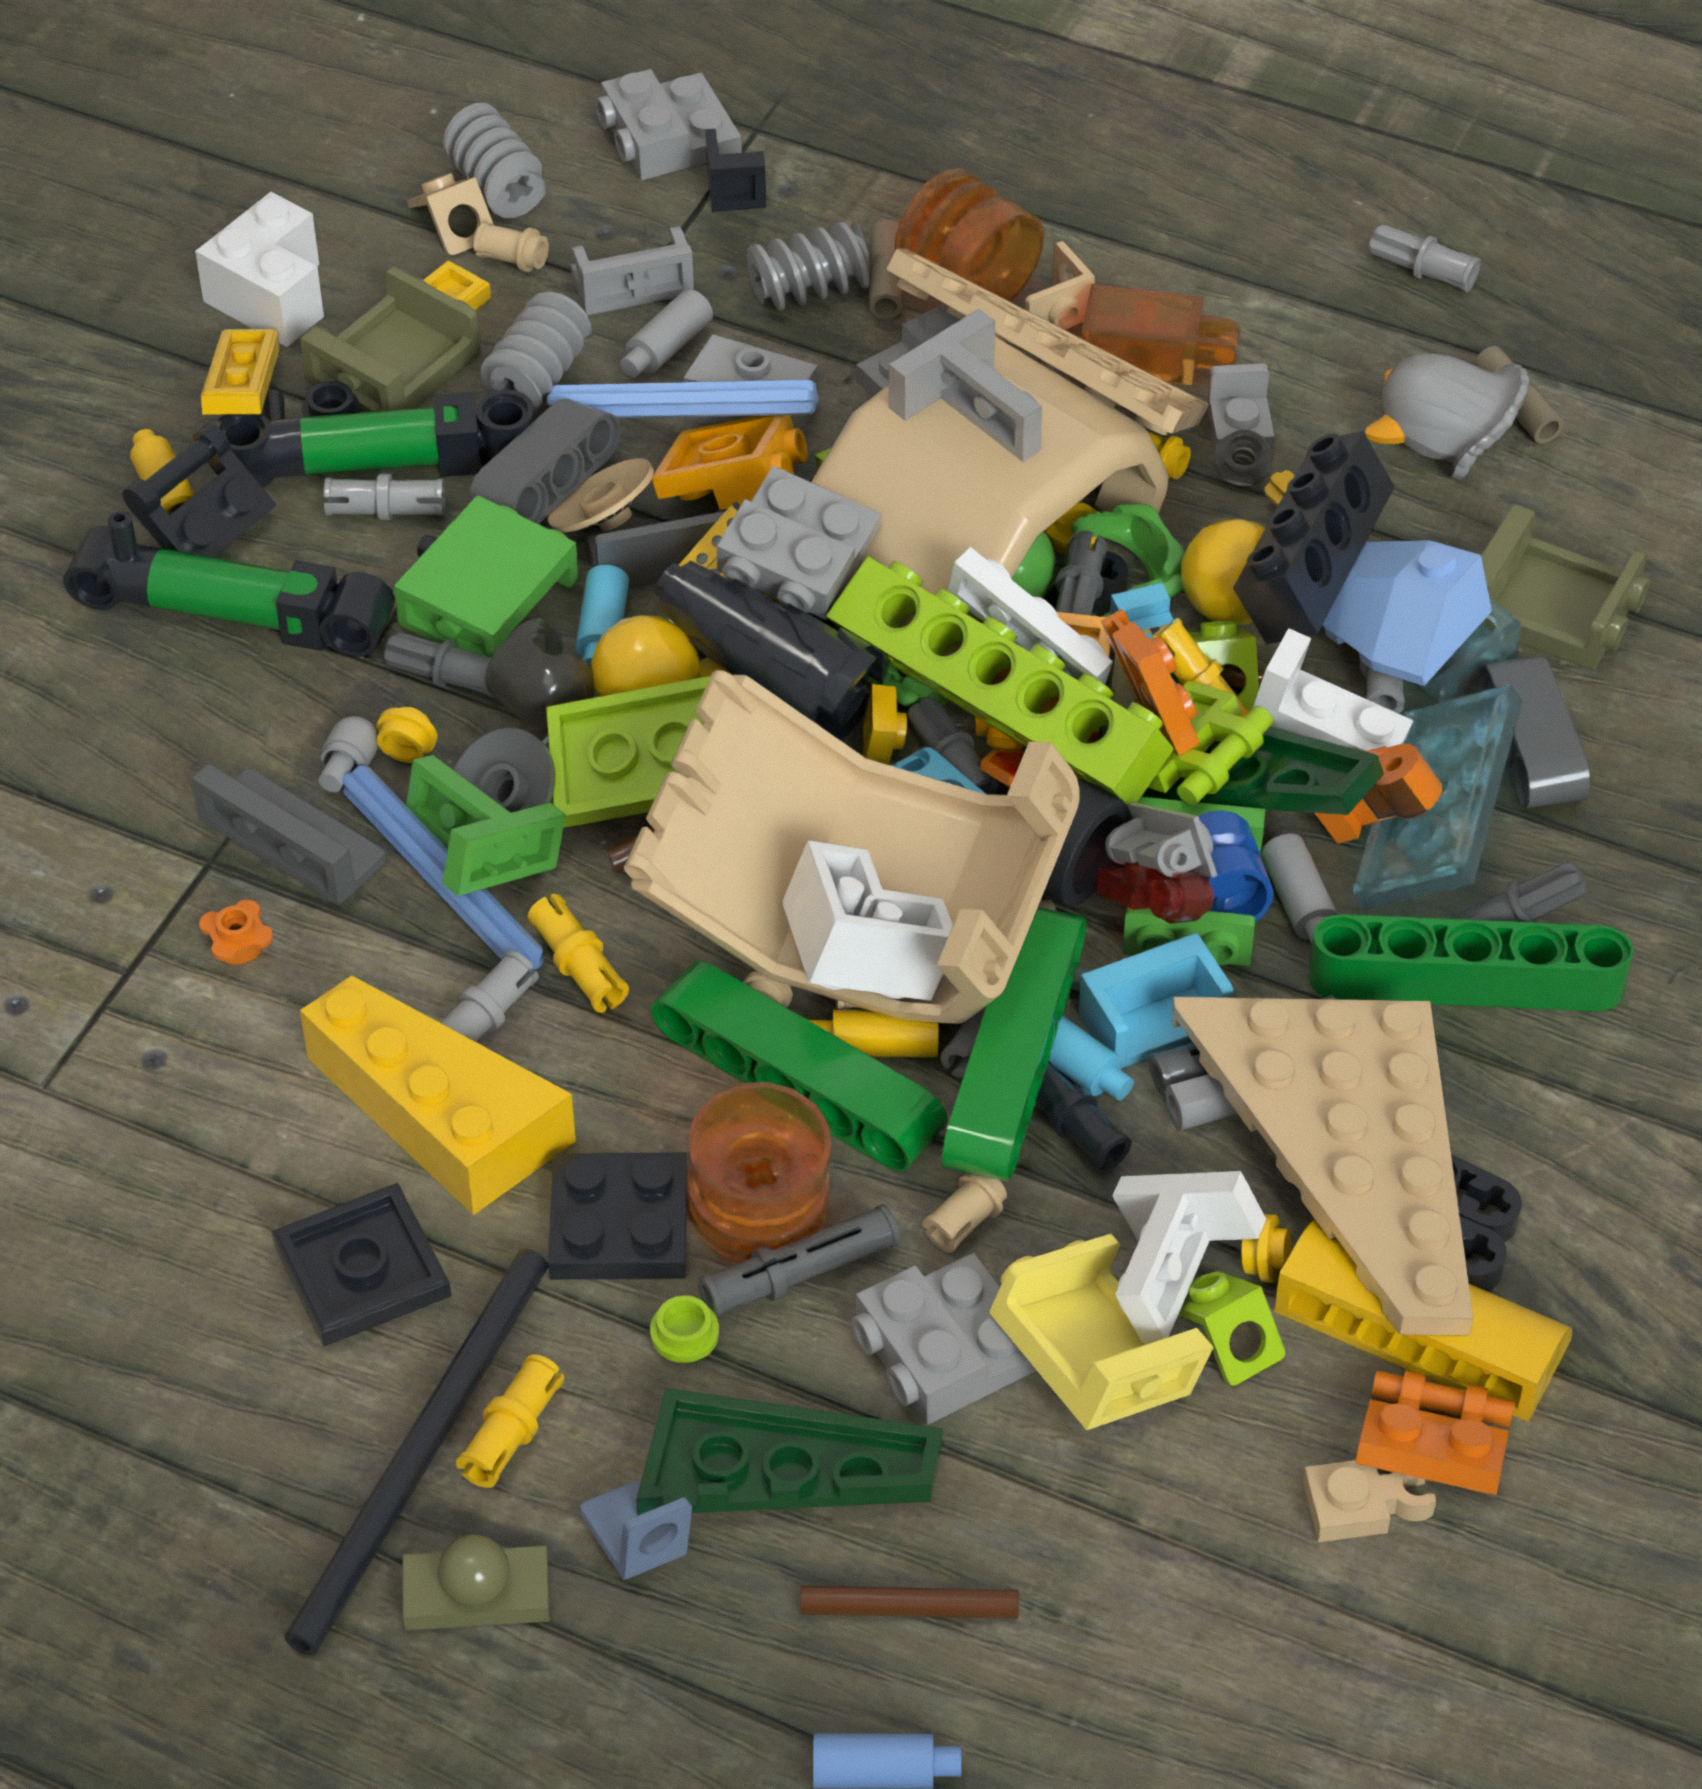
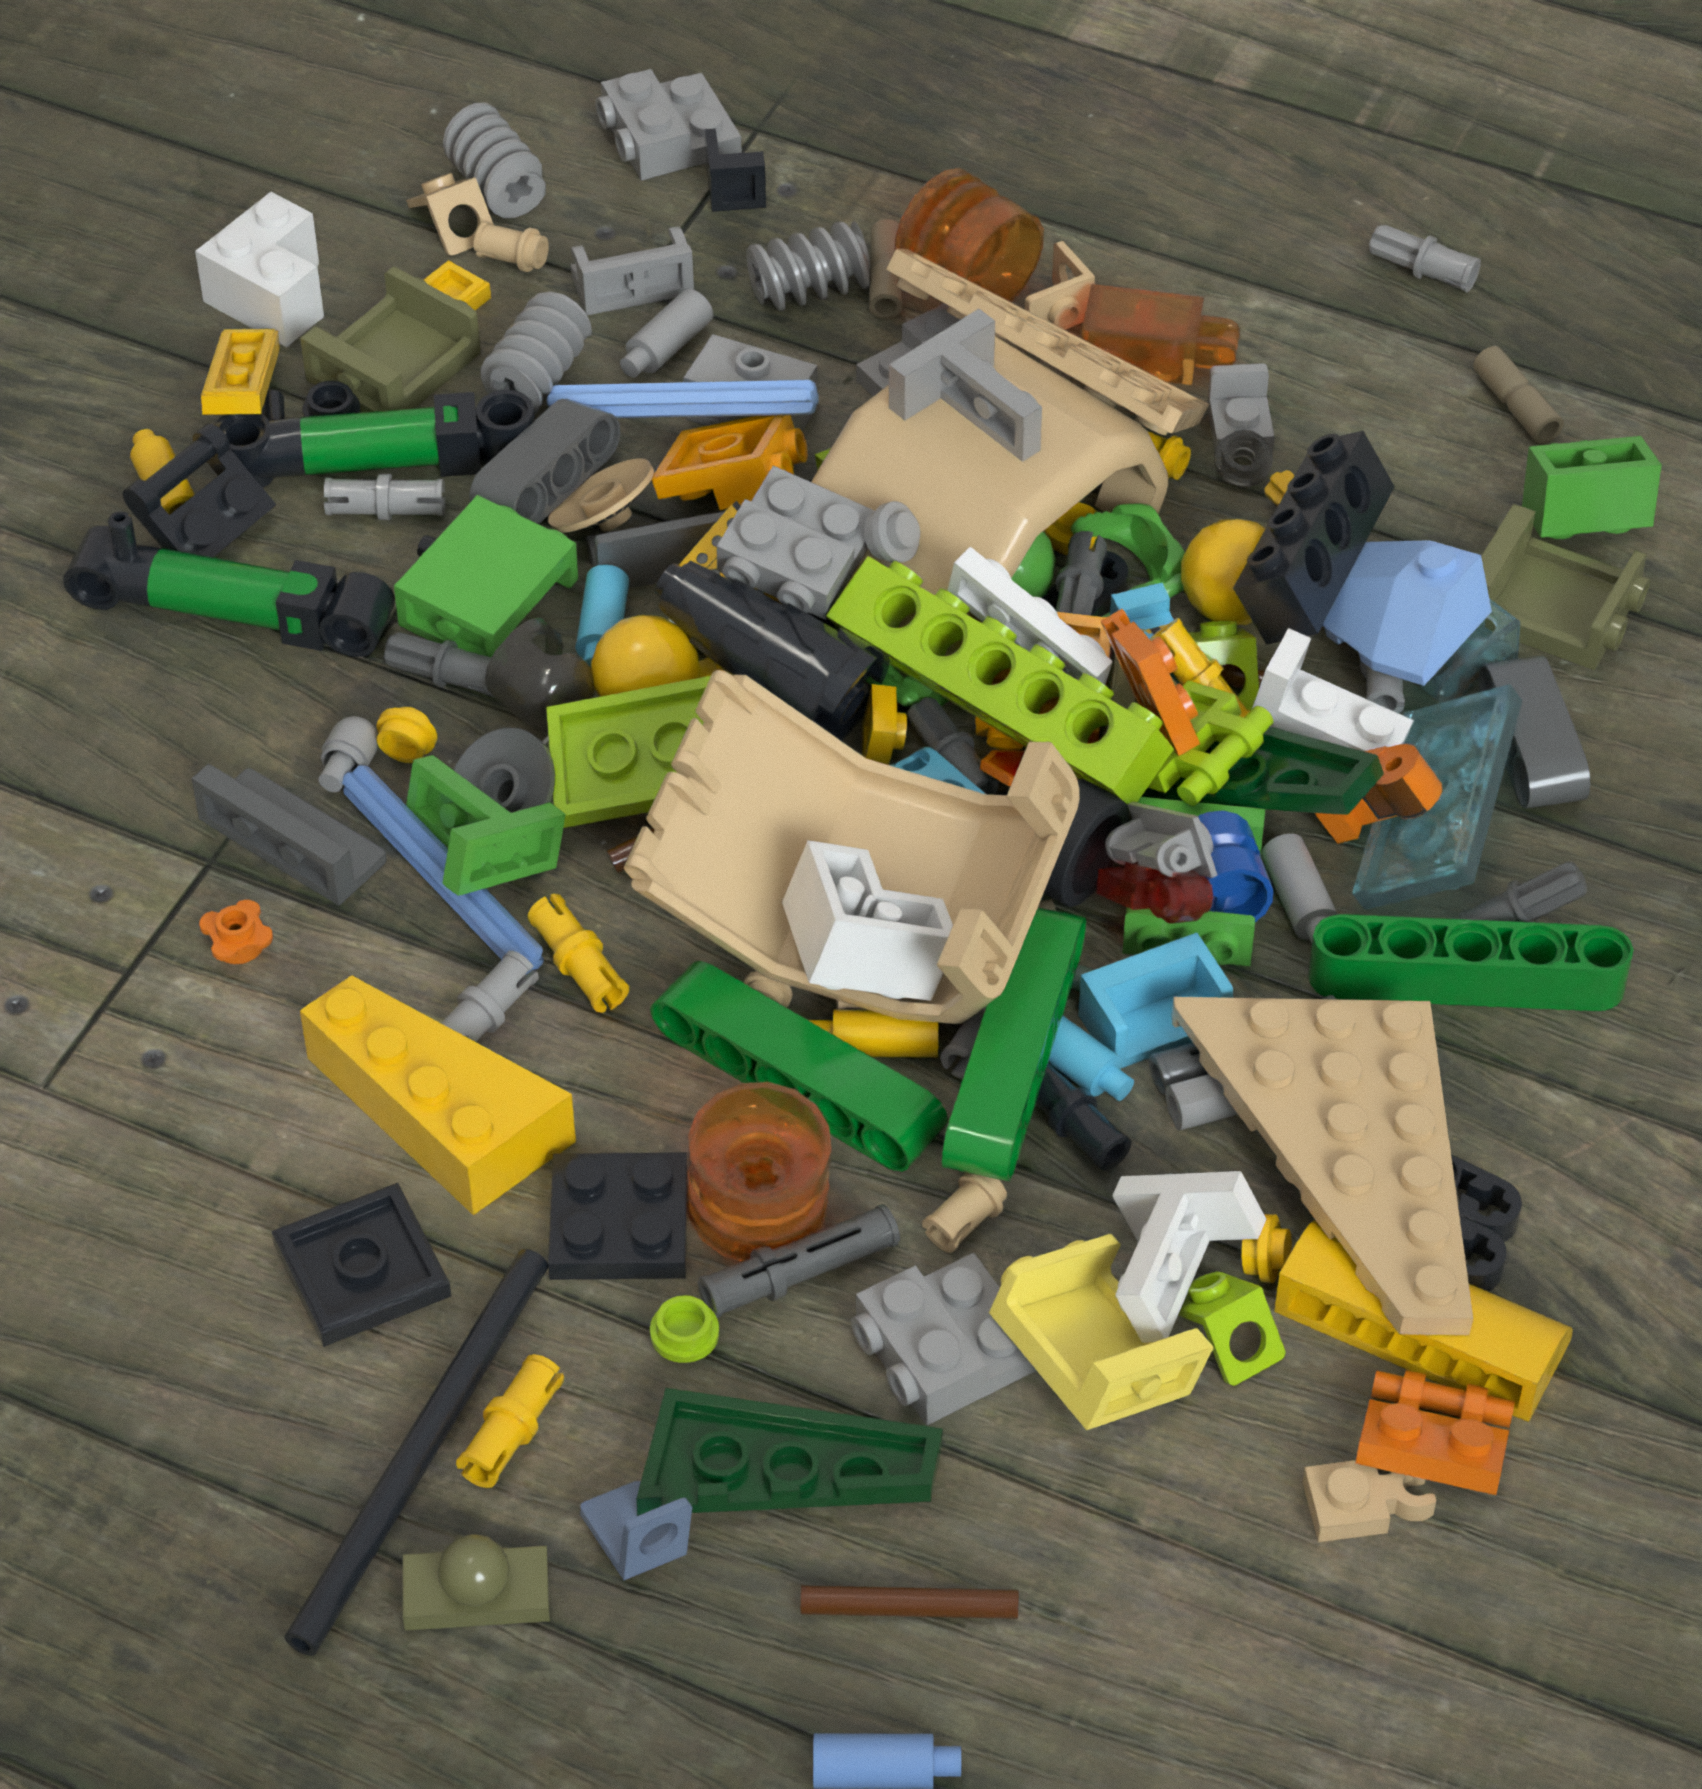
light grey hair [1365,353,1529,480] -> none
none -> light grey plate [864,501,920,563]
none -> bright green brick [1522,436,1662,539]

